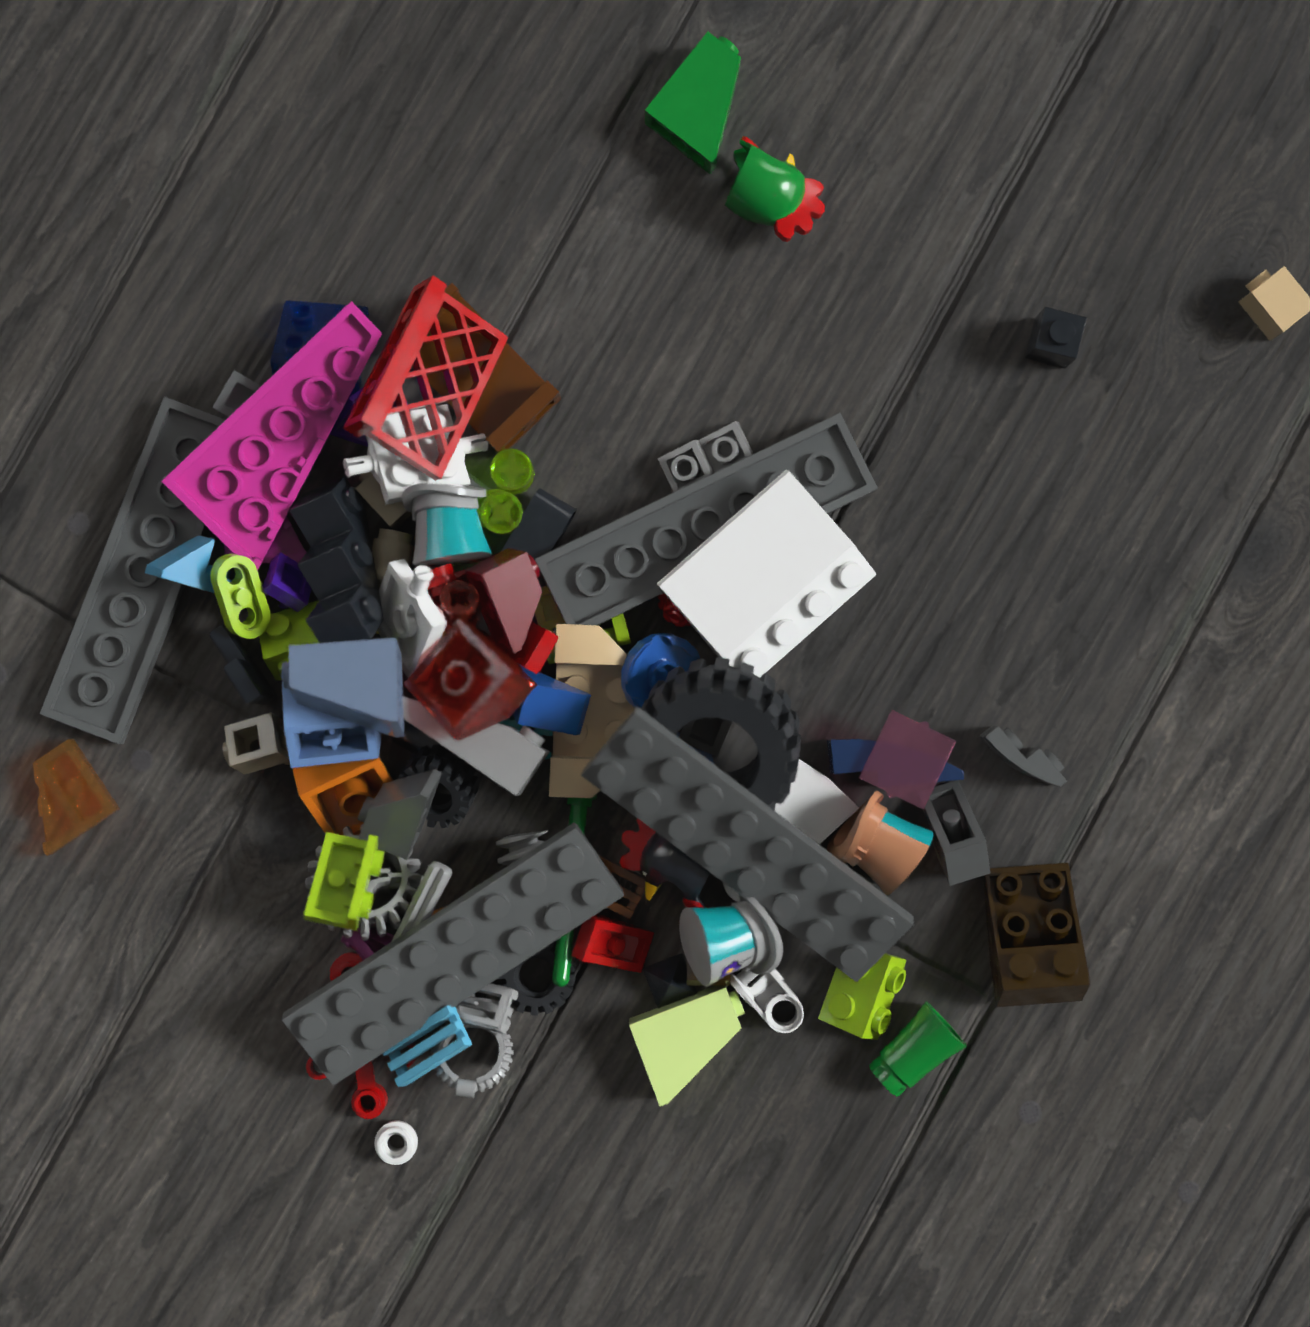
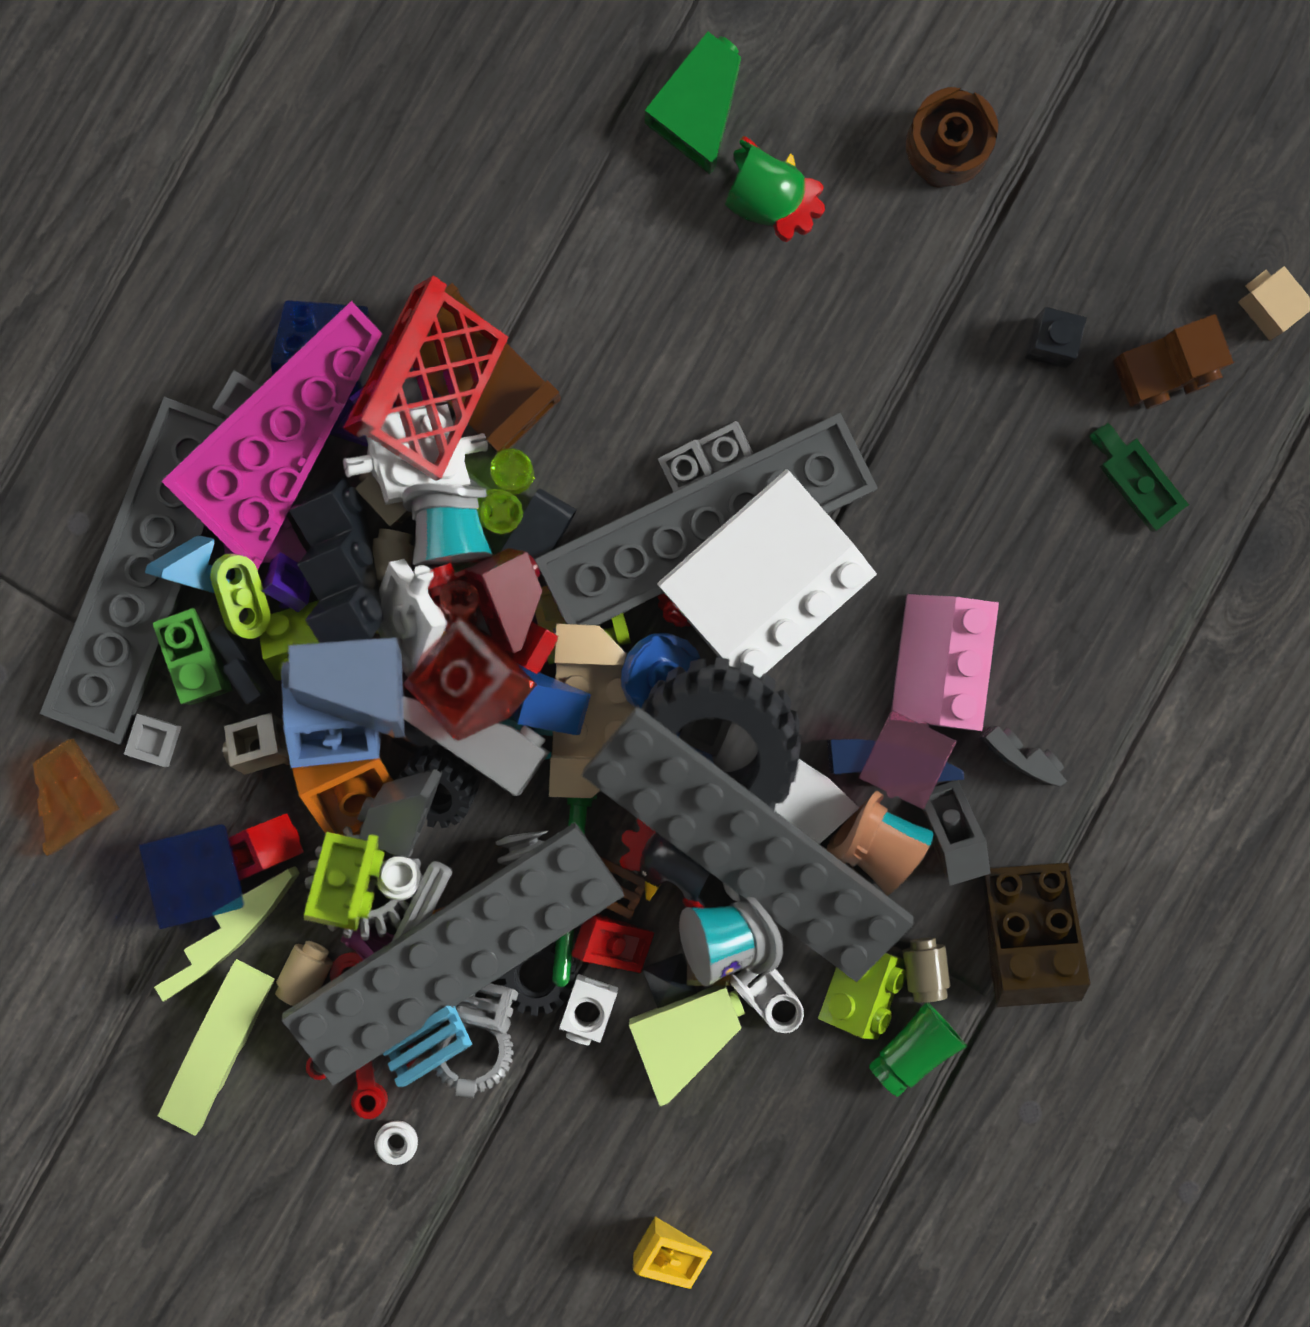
none -> light grey plate [124,714,182,767]
none -> clear blue bracket [139,824,245,929]
none -> bright green slope [152,608,233,705]
none -> yellowish green slope [155,866,300,1001]
none -> yellowish green slope [158,959,275,1136]
none -> red slope [204,813,304,889]
none -> tan brick [275,941,333,1006]
none -> white plate [377,856,421,900]
none -> white brick [559,974,618,1045]
none -> yellow slope [633,1216,712,1289]
none -> bright pink slope [890,594,999,731]
none -> dark tan brick [902,937,951,1003]
none -> reddish brown brick [906,87,998,188]
none -> dark green plate [1088,423,1189,532]
none -> reddish brown brick [1113,314,1234,410]

